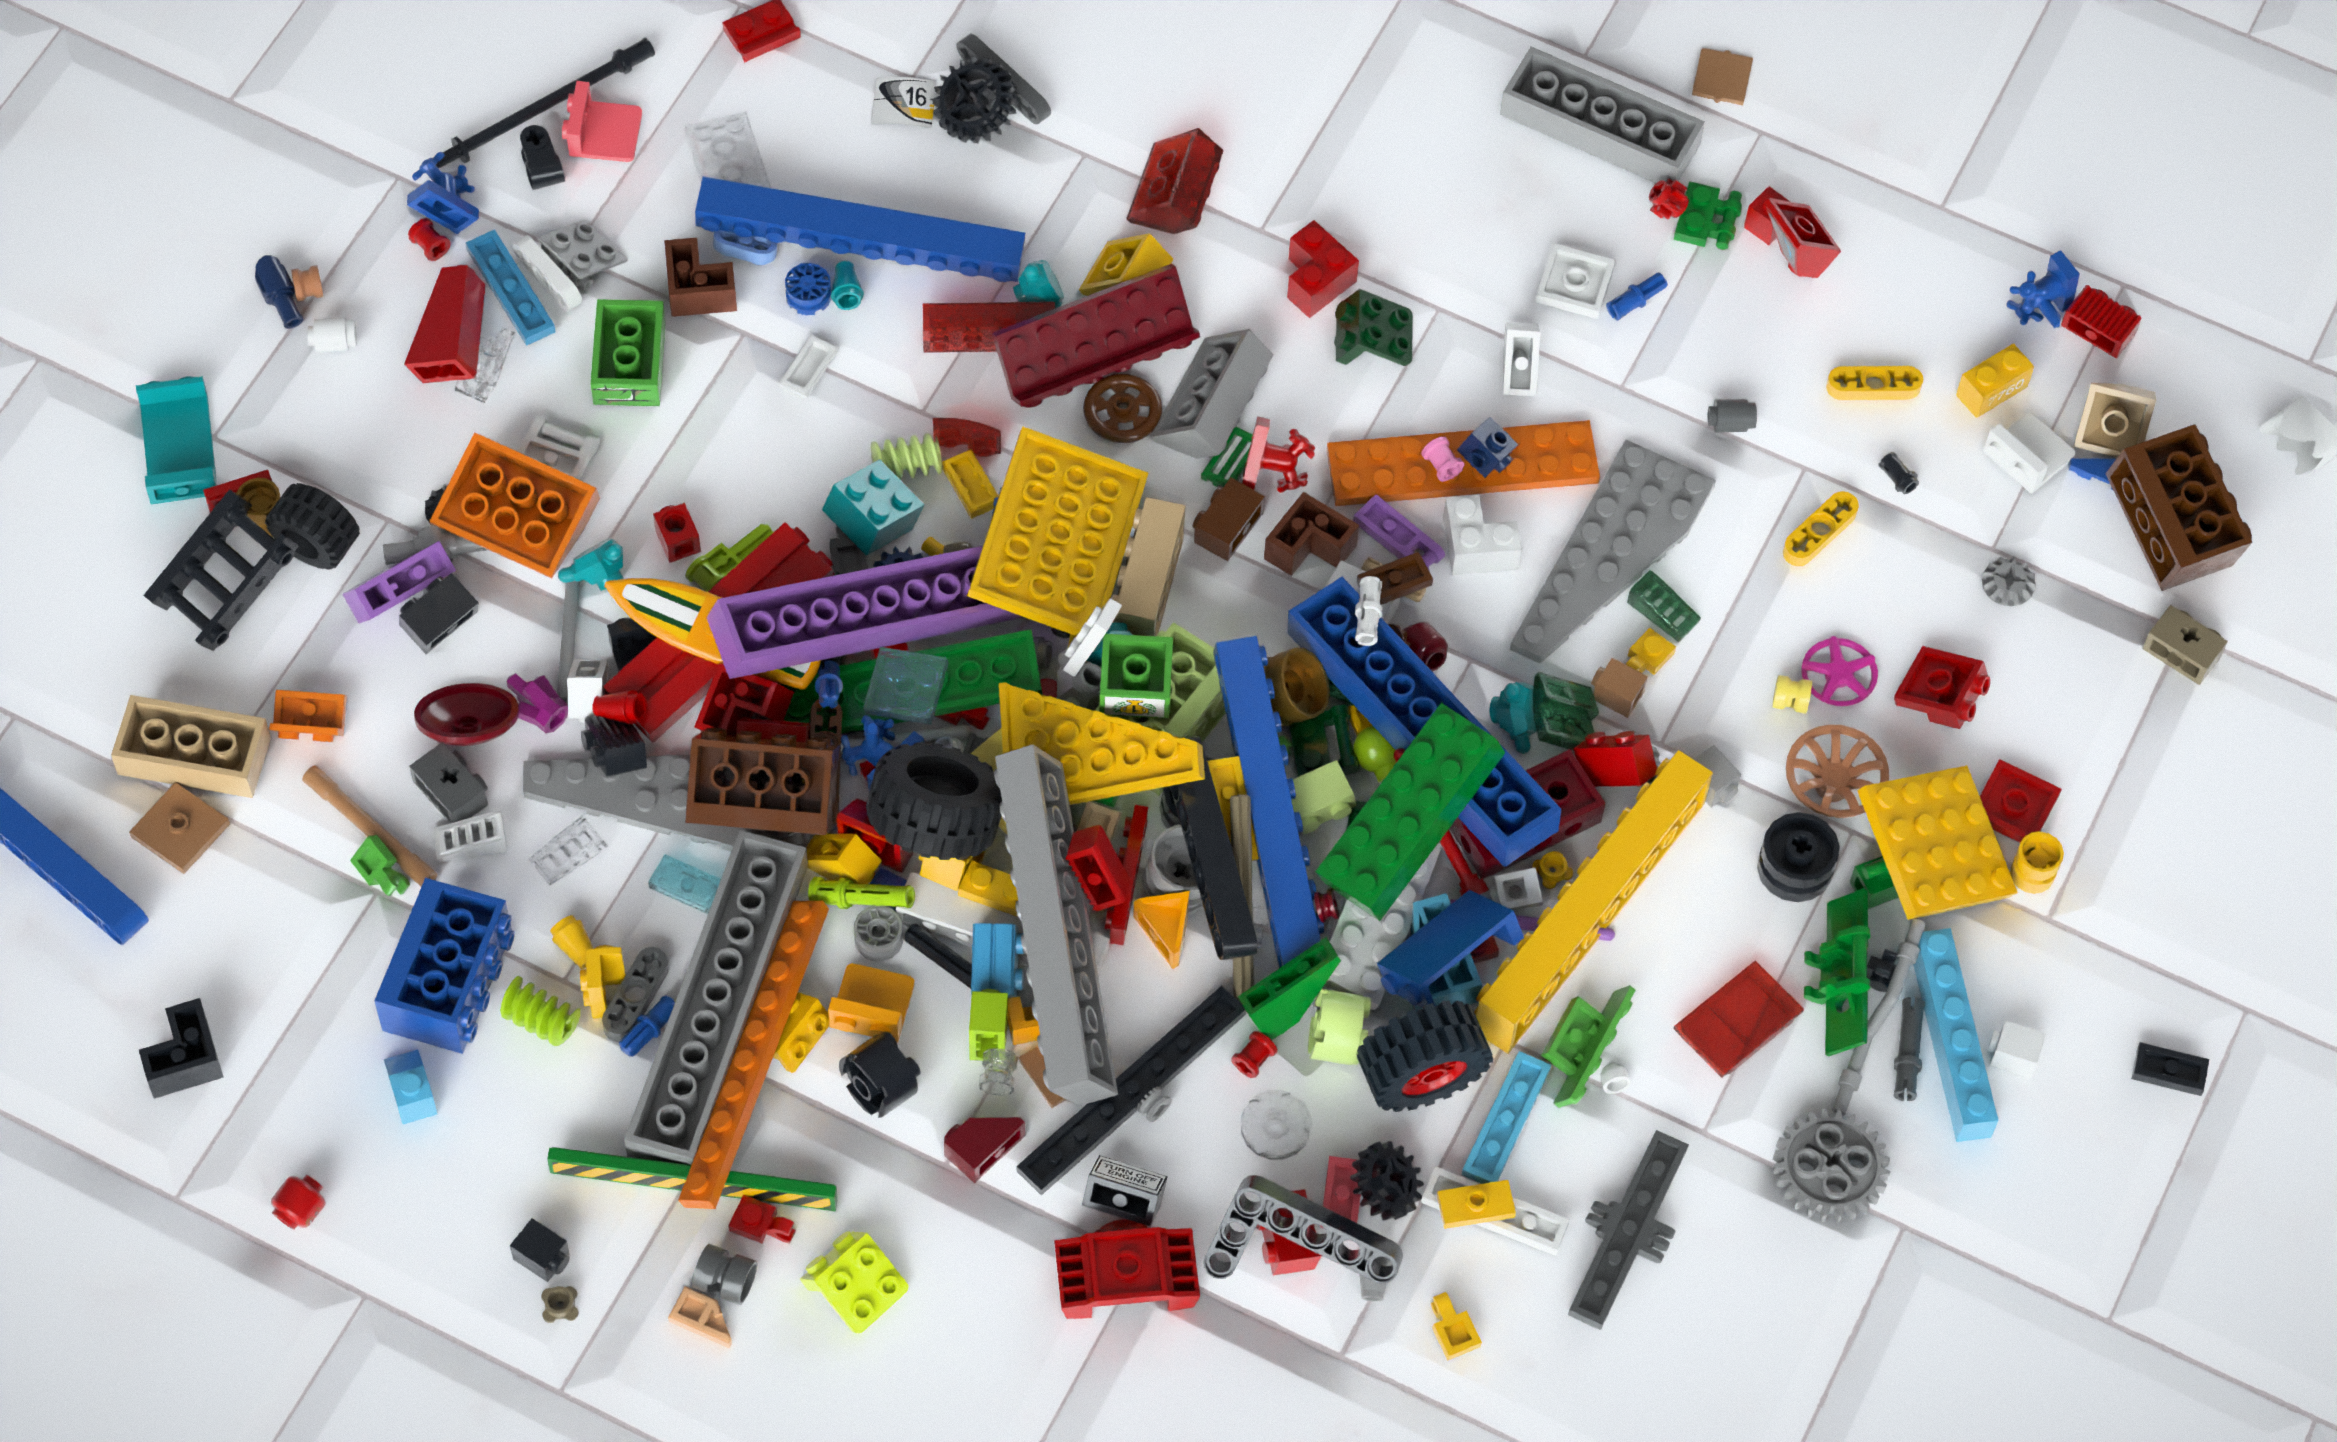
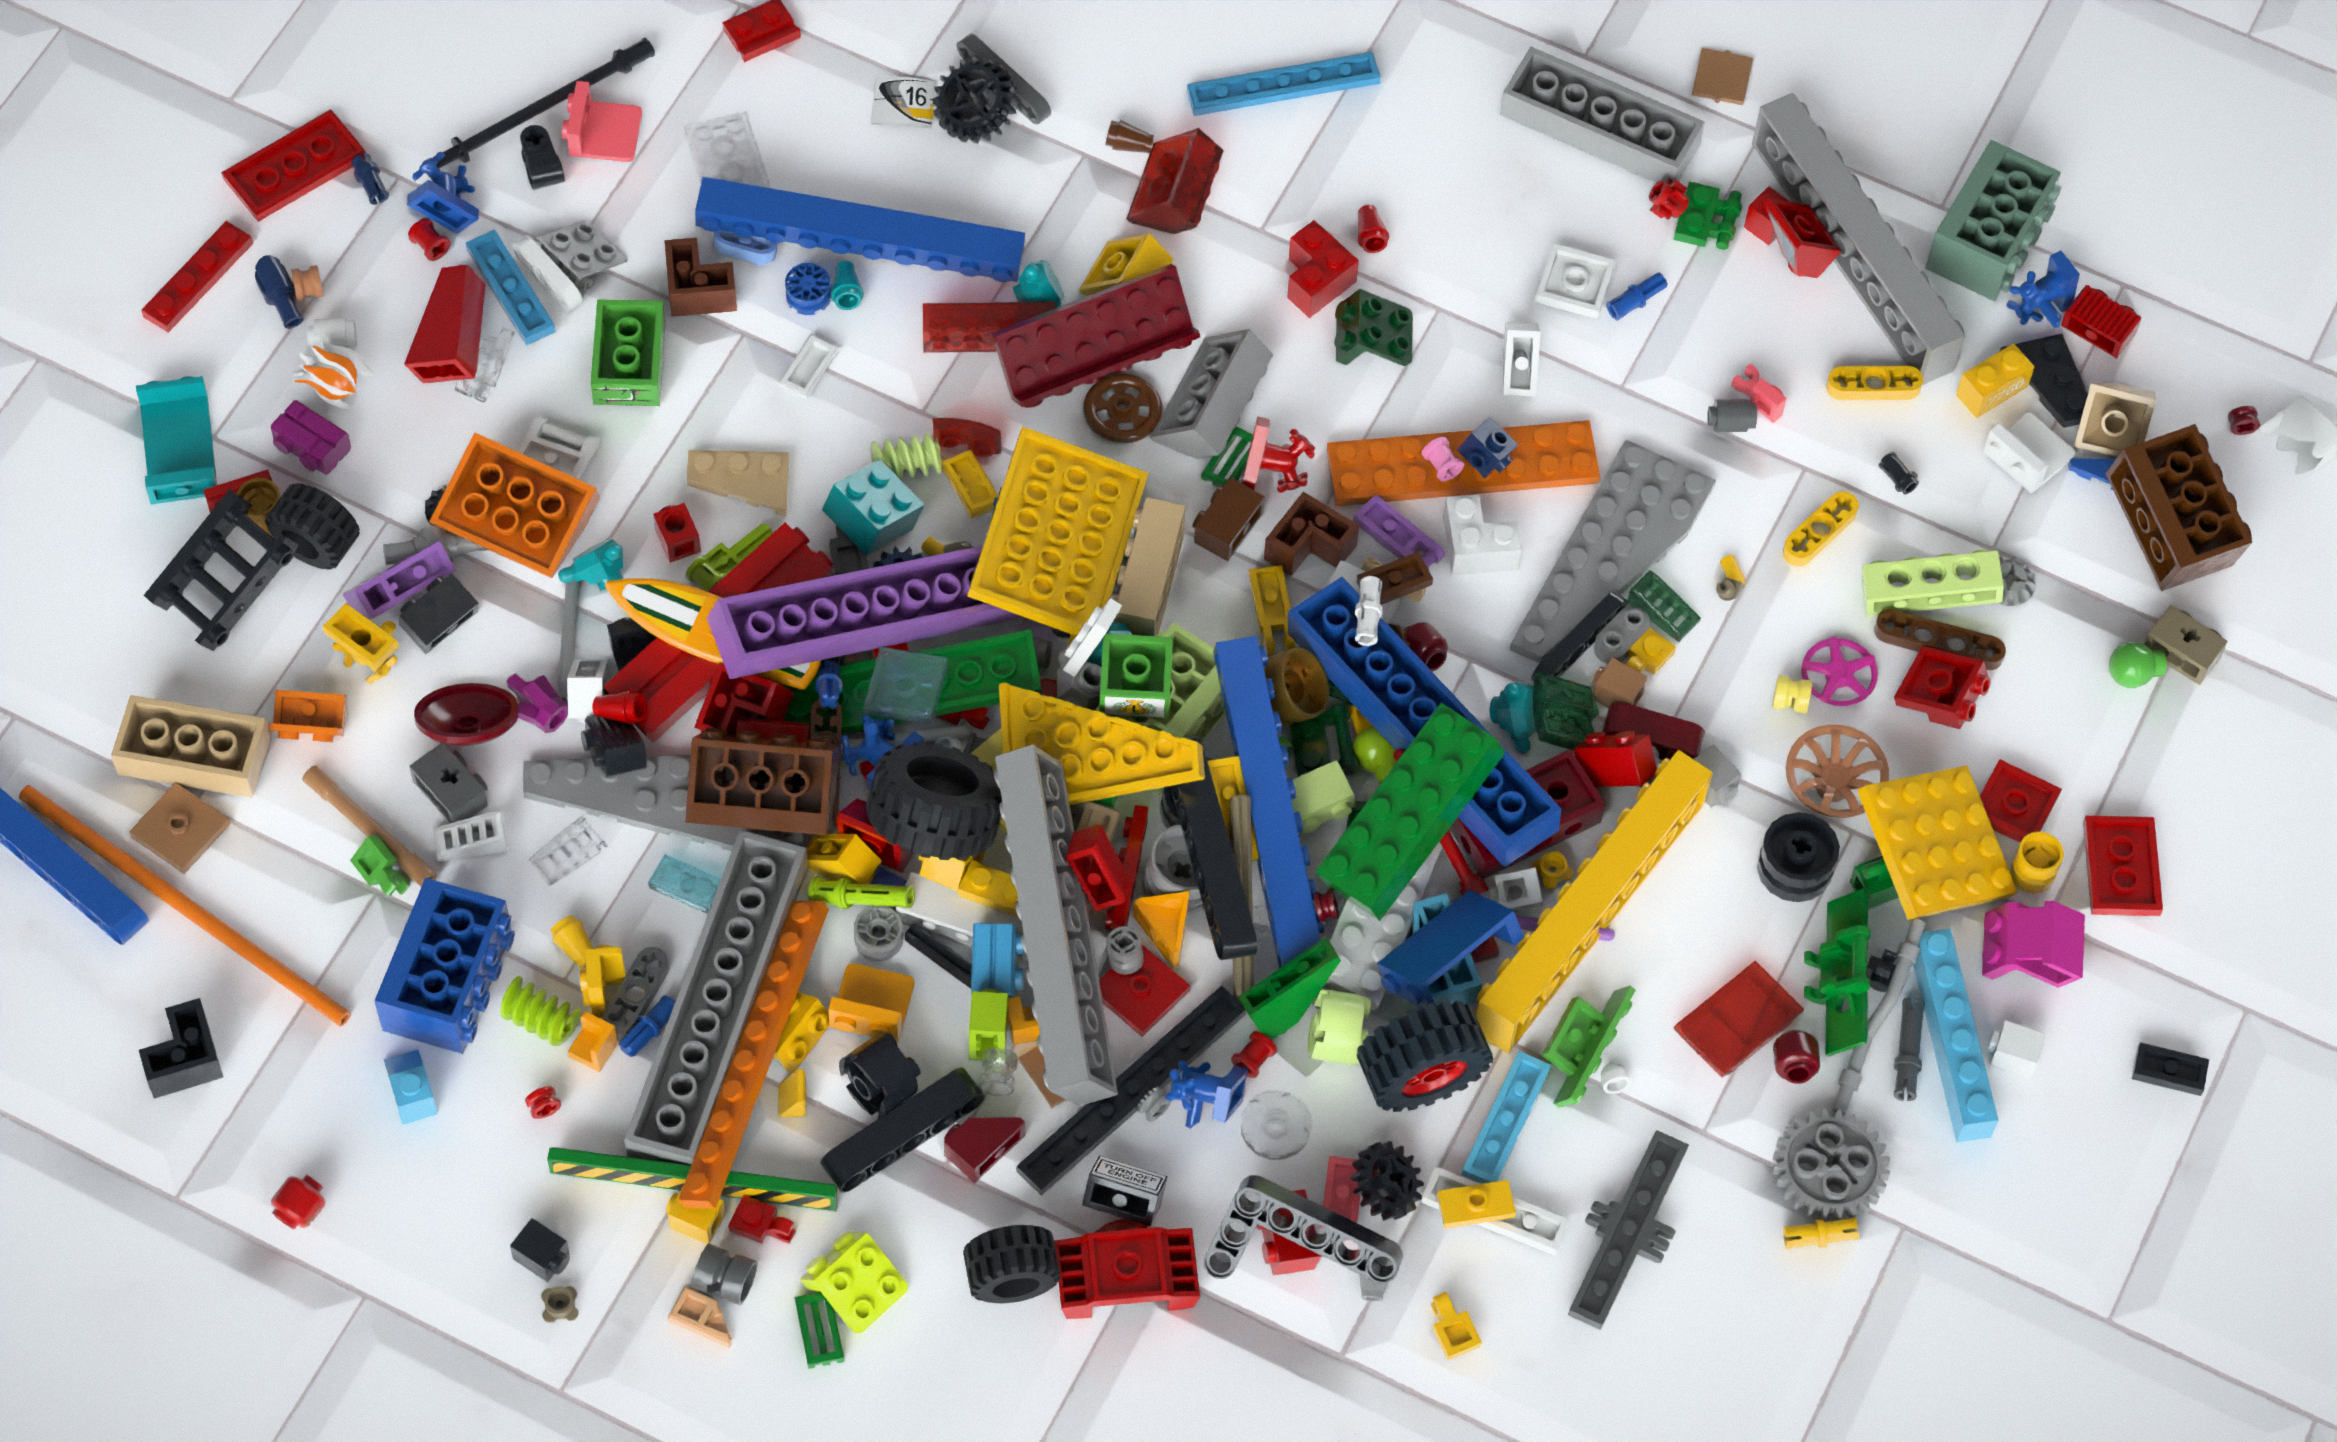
none -> orange piece [19,785,351,1027]
none -> red plate [141,221,253,333]
none -> red tile [221,109,367,222]
none -> magenta brick [270,400,351,475]
none -> hair [292,332,374,409]
none -> yellow piece [322,603,399,684]
none -> dark blue pin [351,153,389,205]
none -> red bush [525,1086,561,1119]
none -> light orange panel [568,1011,618,1072]
none -> yellow brick [666,1183,725,1244]
none -> tan wing [687,450,790,516]
none -> yellow slope [778,1069,806,1117]
none -> green tile [794,1292,844,1369]
none -> black beam [820,1067,985,1193]
none -> black tyre [963,1225,1061,1304]
none -> red plate [1099,945,1191,1037]
none -> reddish brown cone [1105,119,1154,154]
none -> light grey wheel [1106,926,1144,975]
none -> blue piece [1165,1060,1248,1129]
none -> dark azure tile [1187,52,1380,116]
none -> yellow hinge [1248,565,1295,656]
none -> red cone [1357,205,1390,253]
none -> black beam [1531,590,1628,690]
none -> light grey plate [1594,606,1650,664]
none -> dark red beam [1601,702,1705,760]
none -> arm [1716,555,1746,601]
none -> coral plate [1731,363,1787,423]
none -> light grey brick [1752,93,1965,385]
none -> dark red head [1773,1030,1821,1084]
none -> yellow pin [1783,1217,1859,1250]
none -> yellowish green brick [1862,550,2004,616]
none -> reddish brown beam [1874,609,2006,670]
none -> sand green brick [1925,140,2062,302]
none -> dark pink piece [1982,901,2085,988]
none -> black wing [1999,333,2088,428]
none -> red plate [2083,815,2163,916]
none -> bright green piece [2109,641,2167,688]
none -> dark red bush [2227,406,2260,435]

